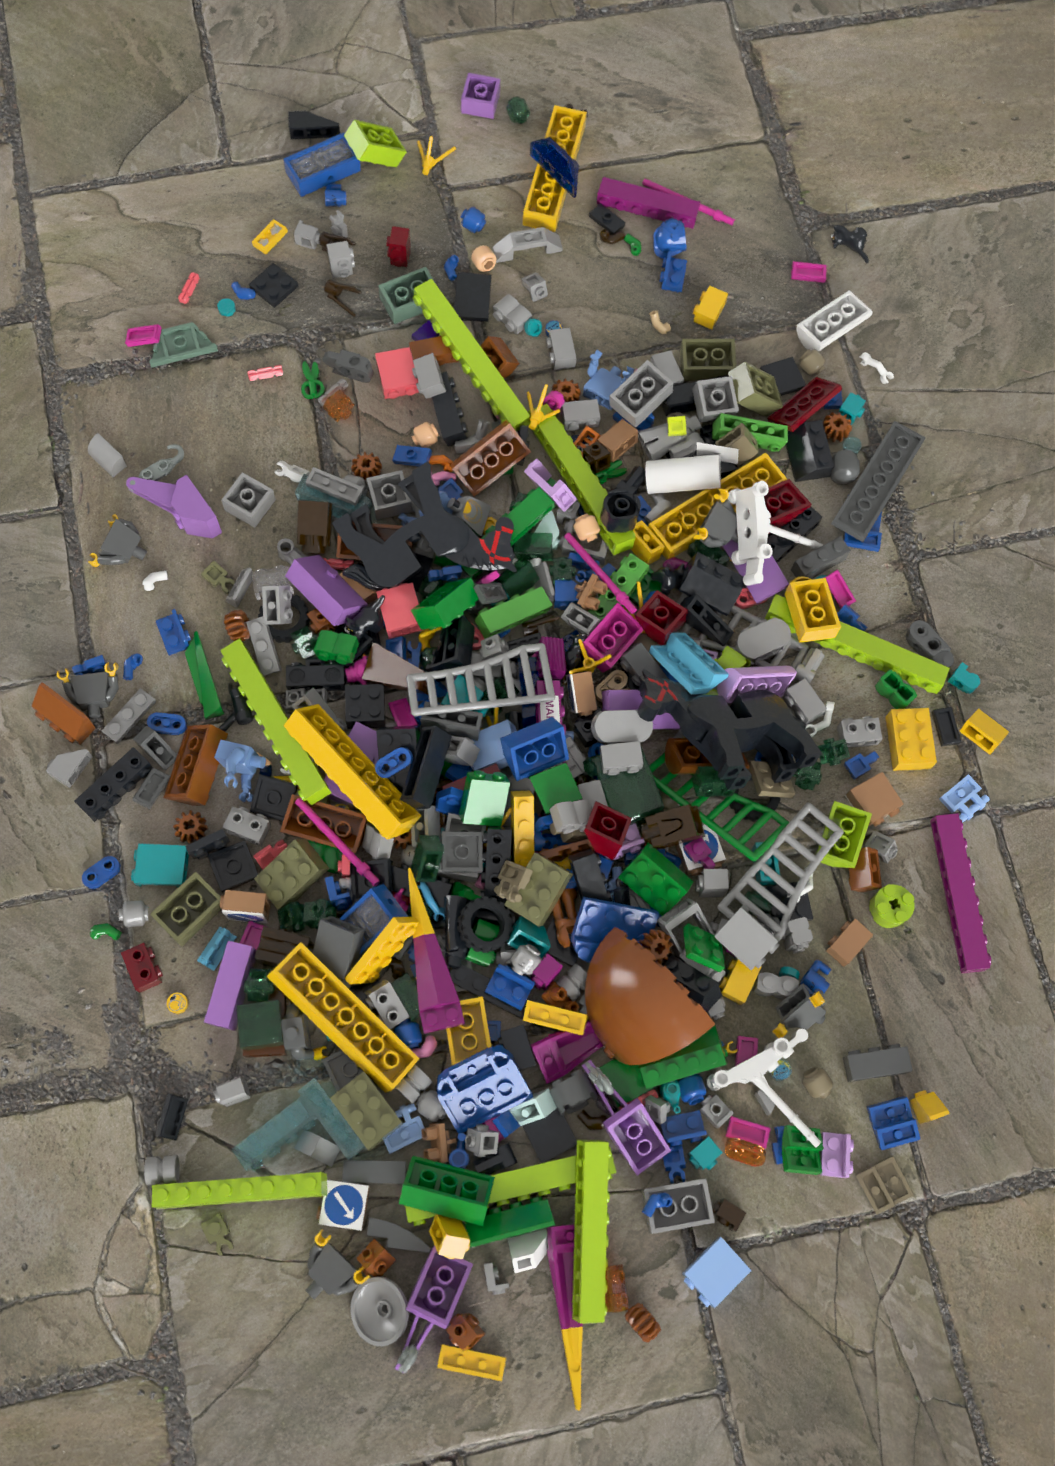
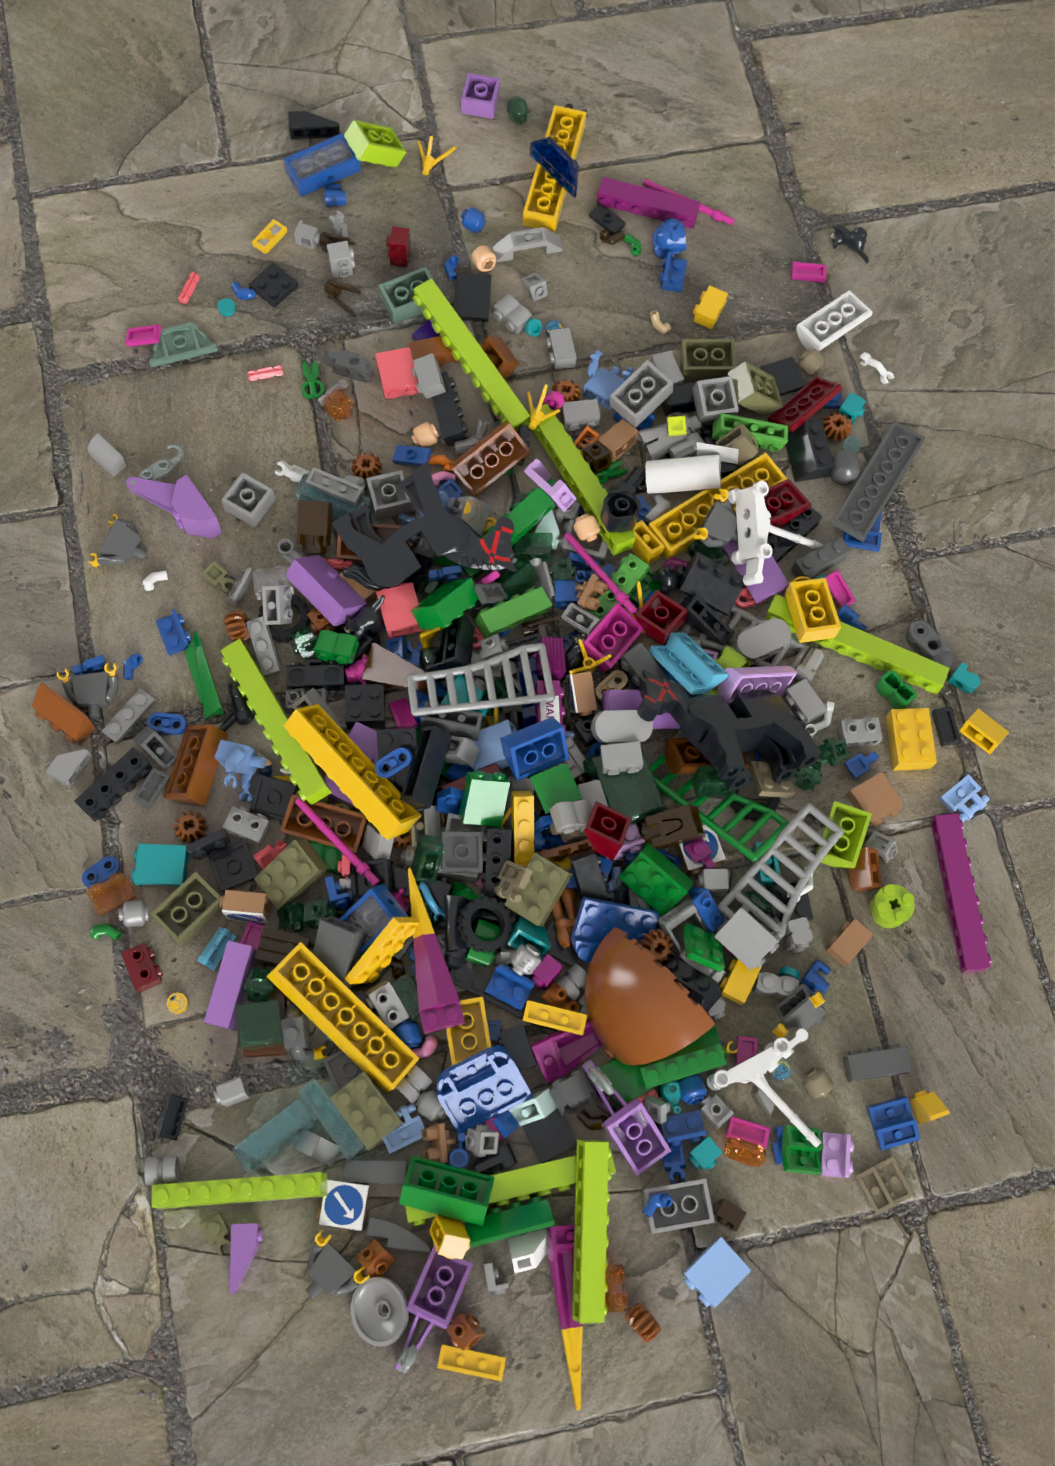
none -> clear orange bracket [86,873,137,916]
none -> medium lavender slope [229,1223,264,1293]
none -> blue bracket [688,886,725,932]

